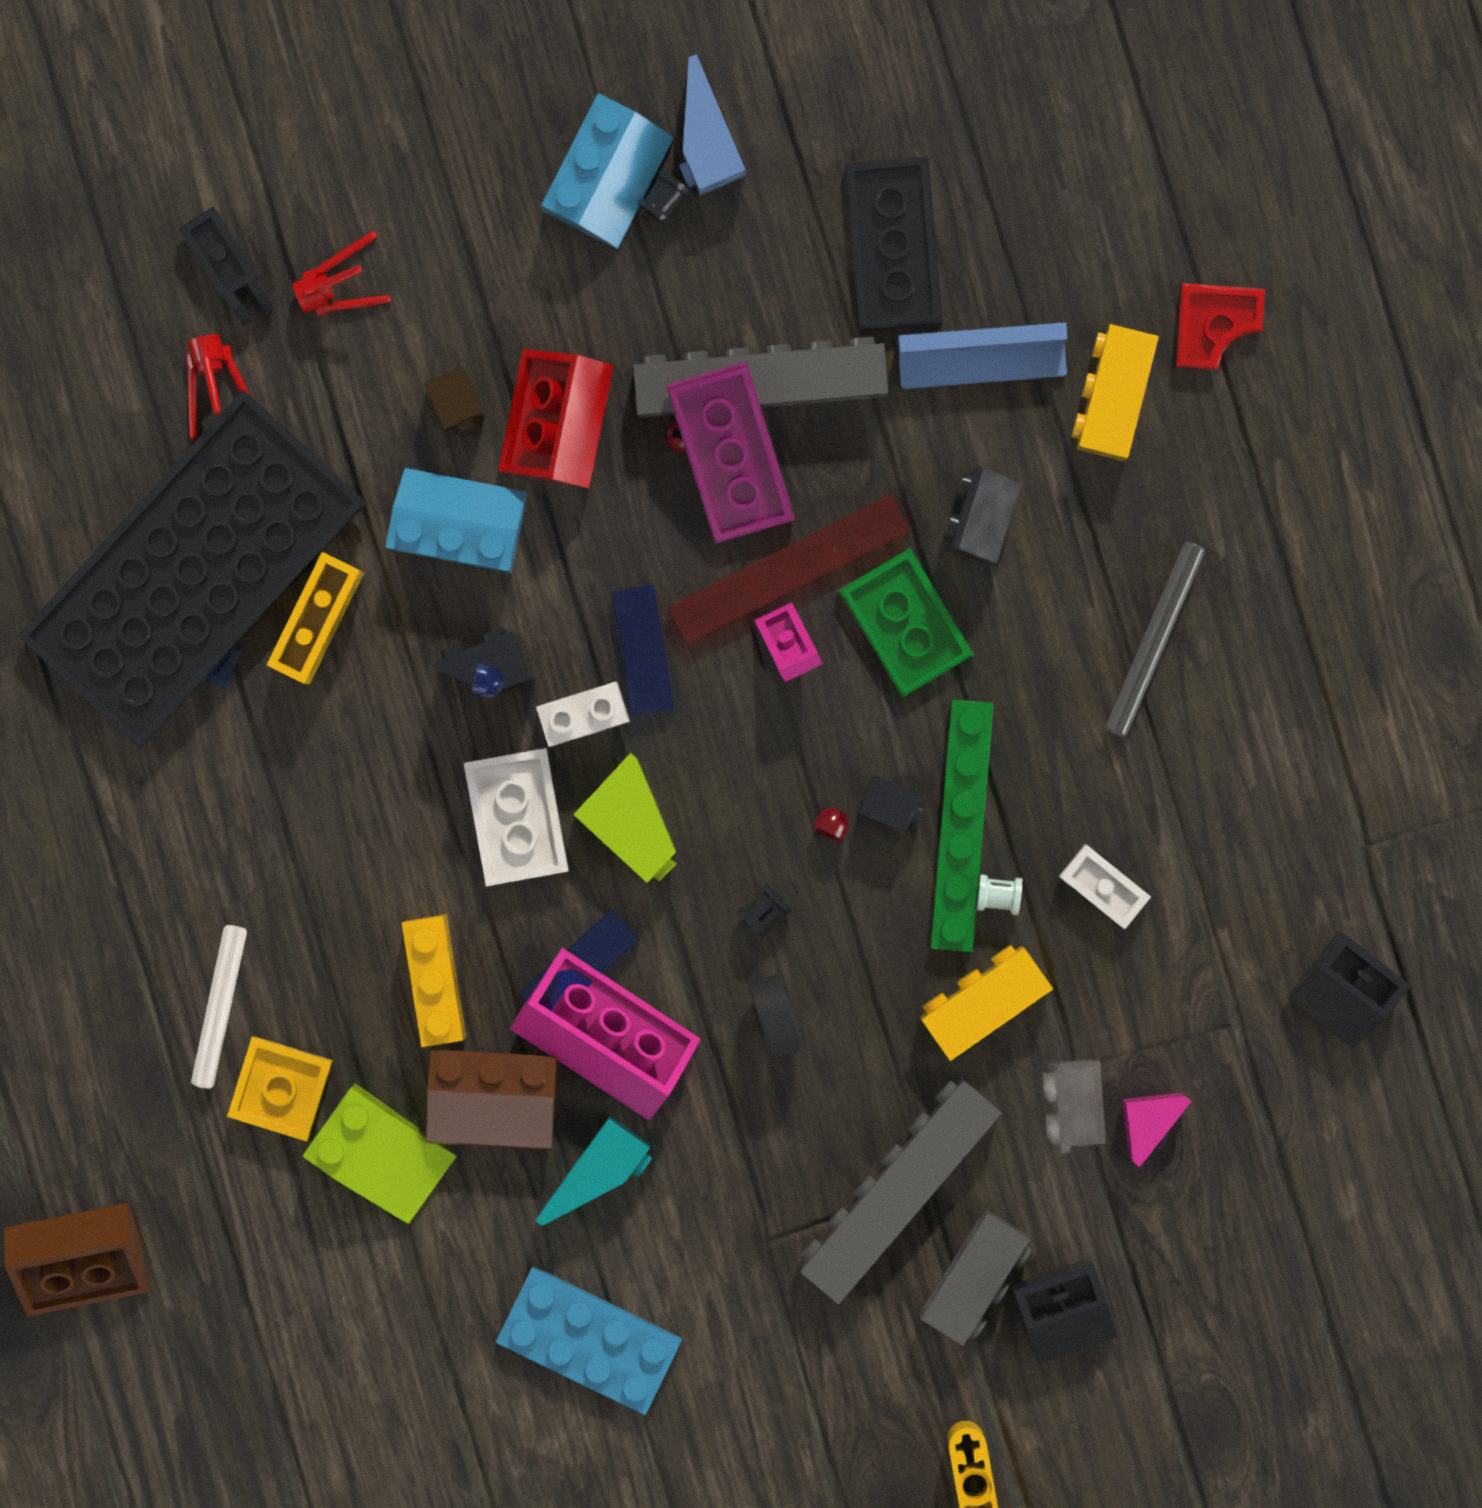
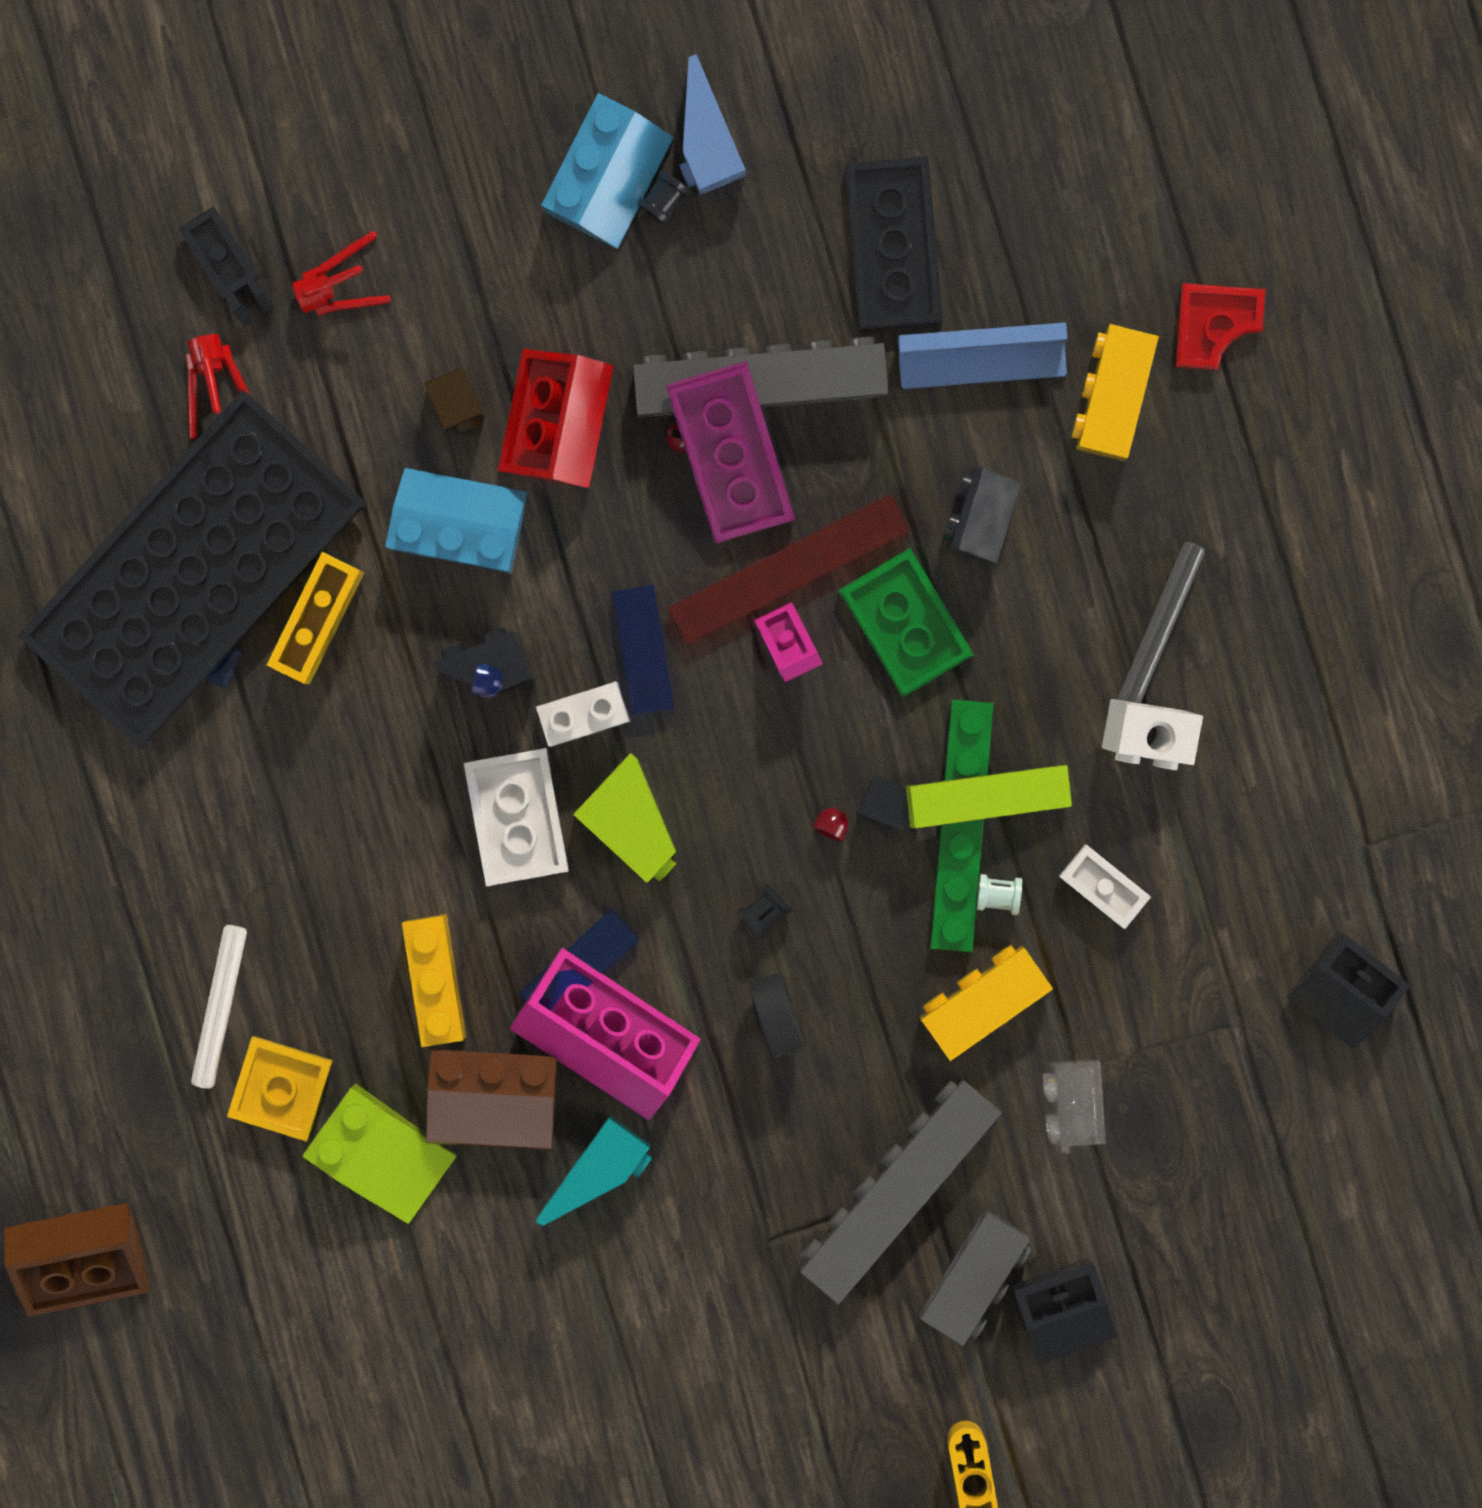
dark azure plate [495,1266,682,1415] -> none
dark pink slope [1122,1093,1192,1167] -> none
none -> lime tile [906,765,1072,828]
none -> white brick [1102,699,1203,770]

